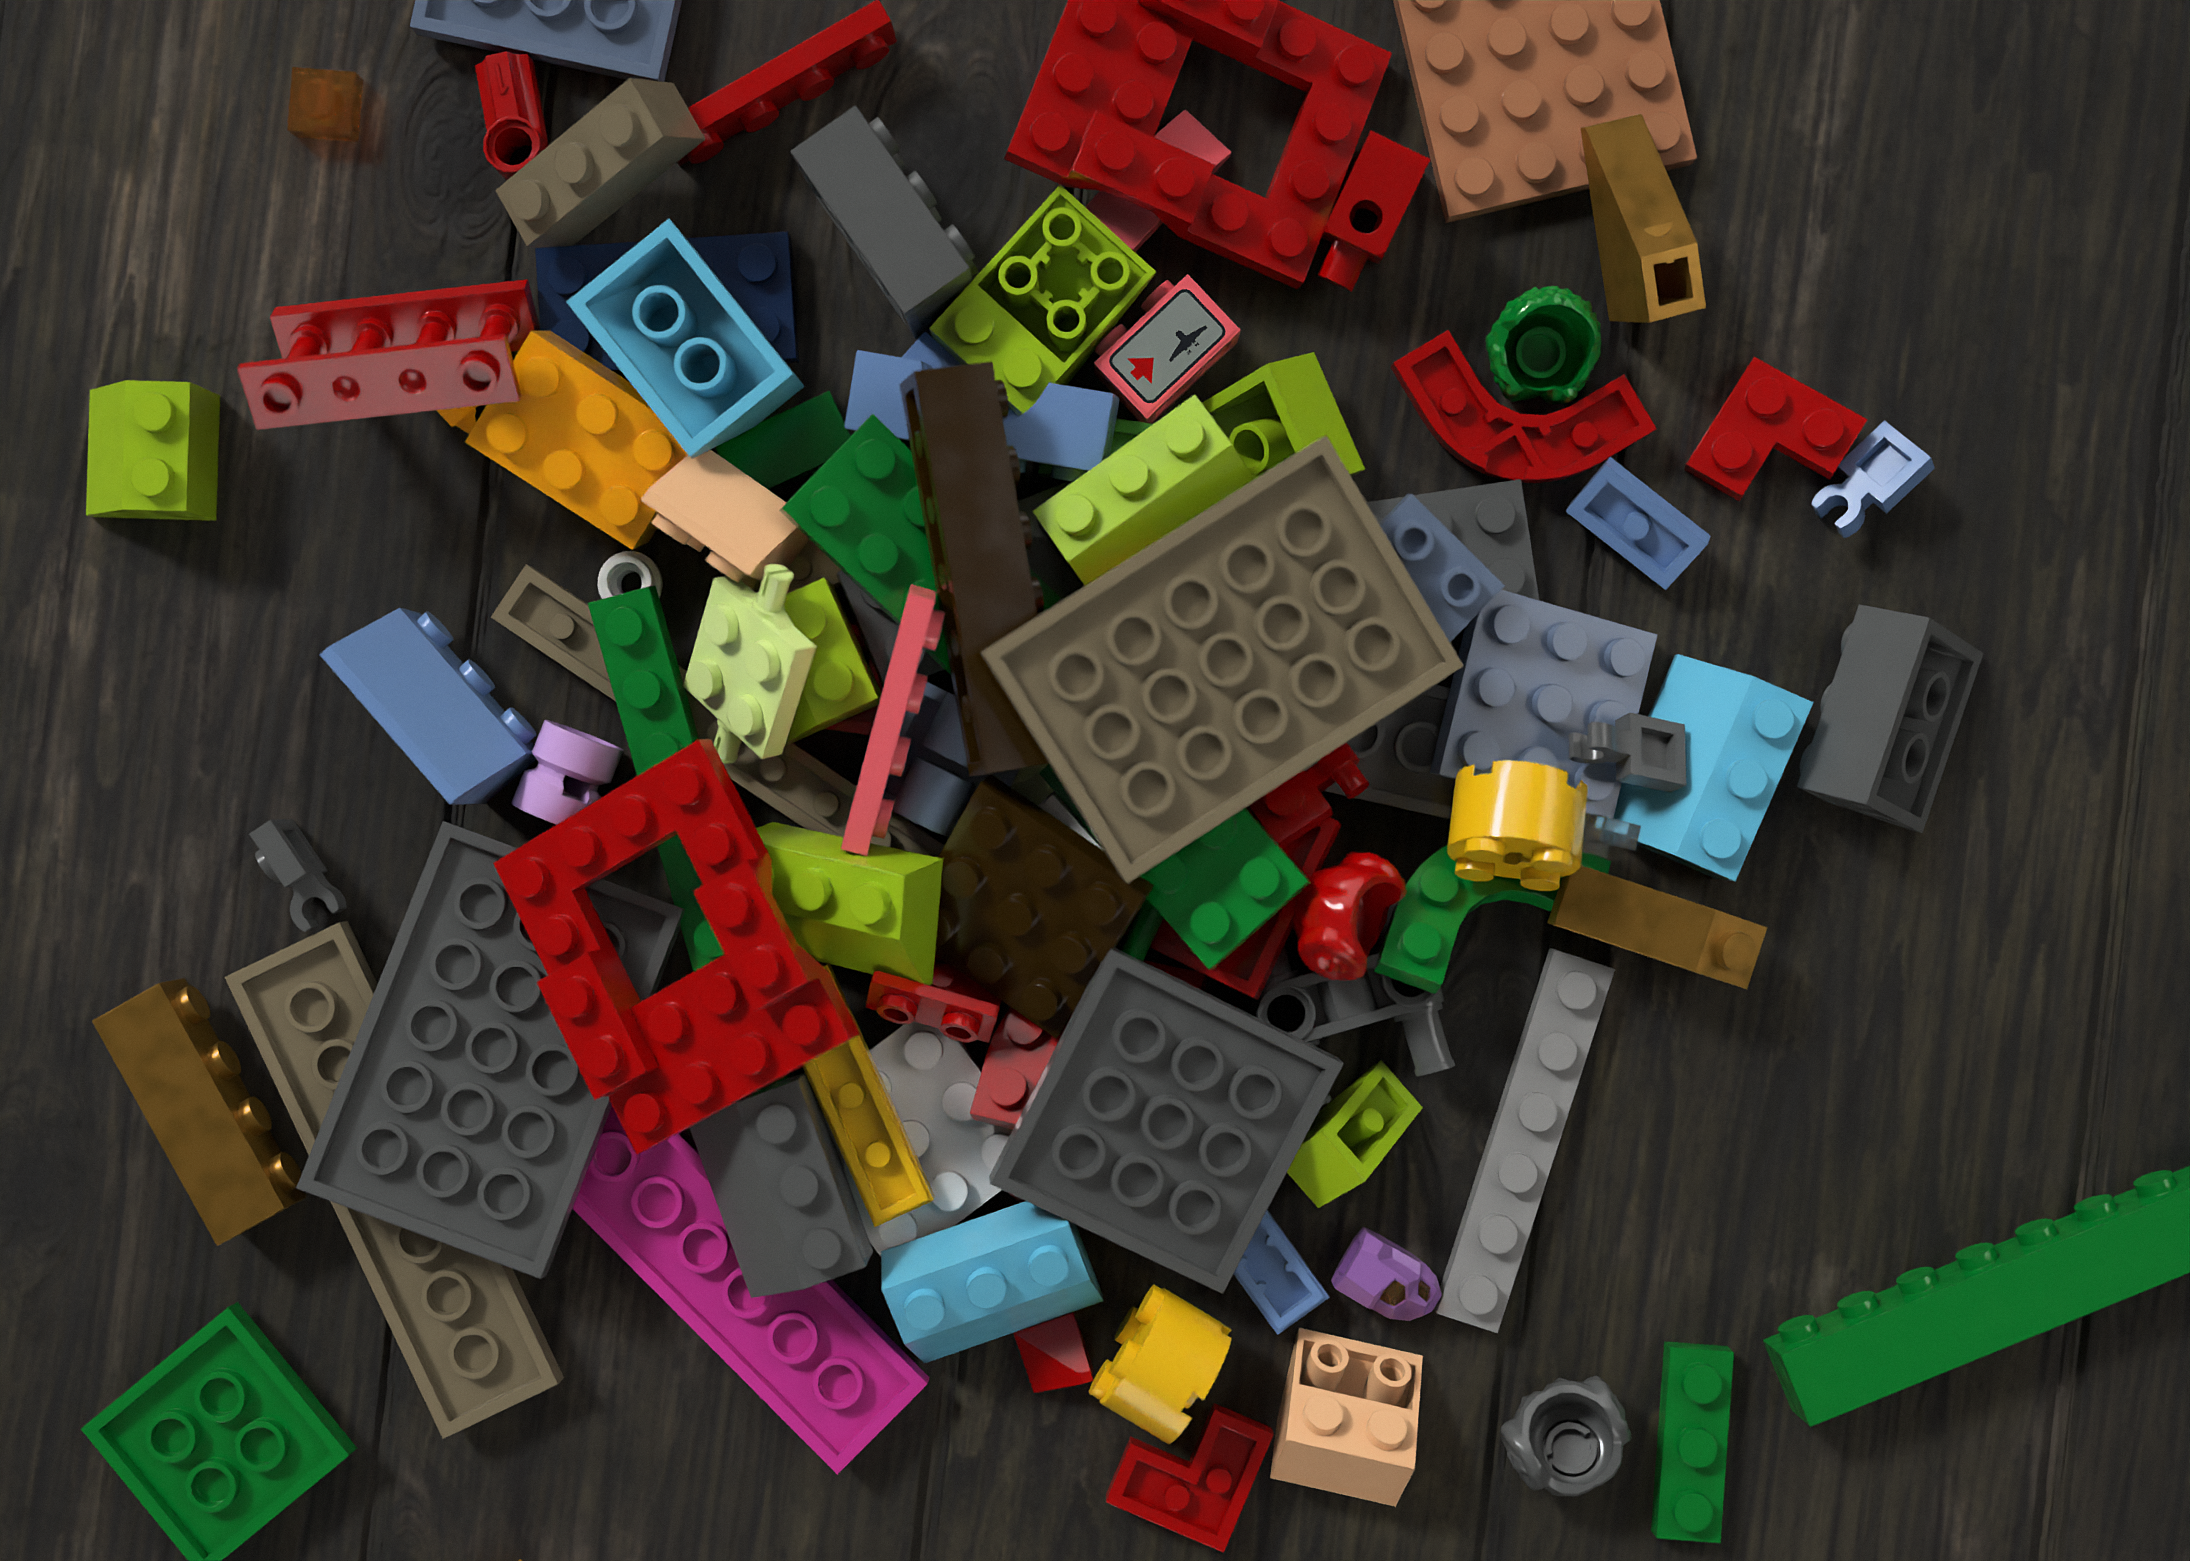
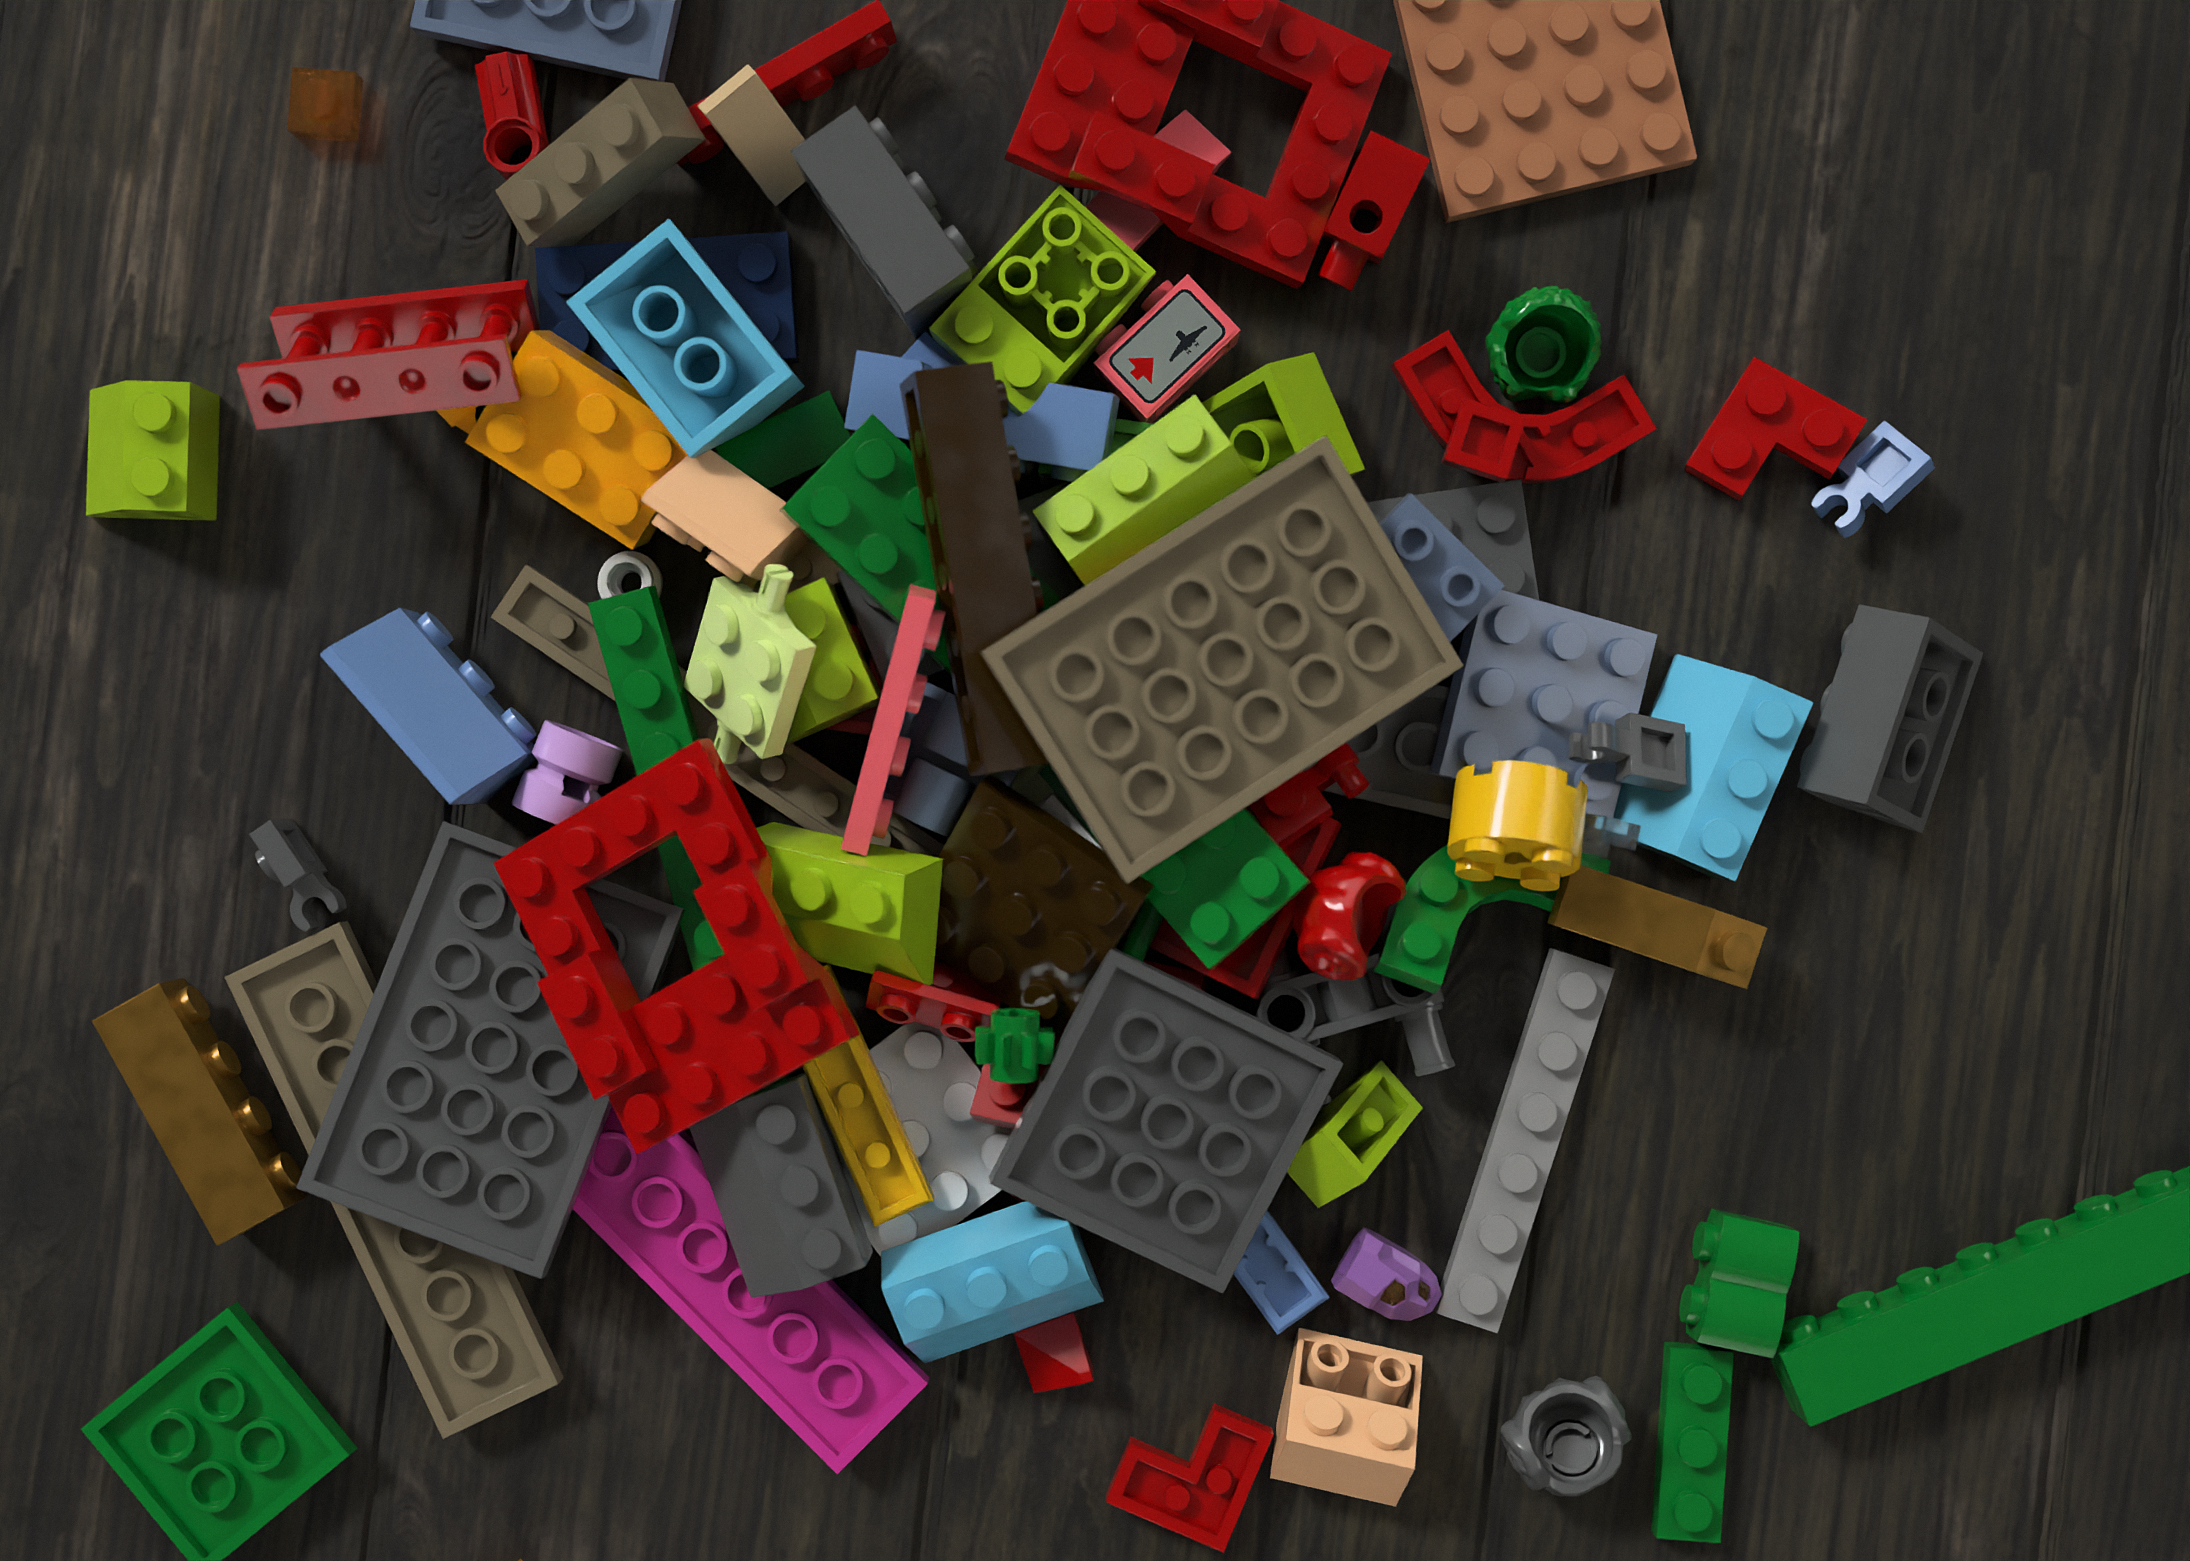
yellow brick [1089,1284,1232,1444] -> none
medium blue plate [1566,457,1711,590] -> none
pearl gold slope [1580,114,1706,323] -> none
none -> tan tile [698,64,806,206]
none -> green gear [975,1008,1055,1083]
none -> red plate [1441,398,1527,483]
none -> green brick [1679,1208,1799,1359]

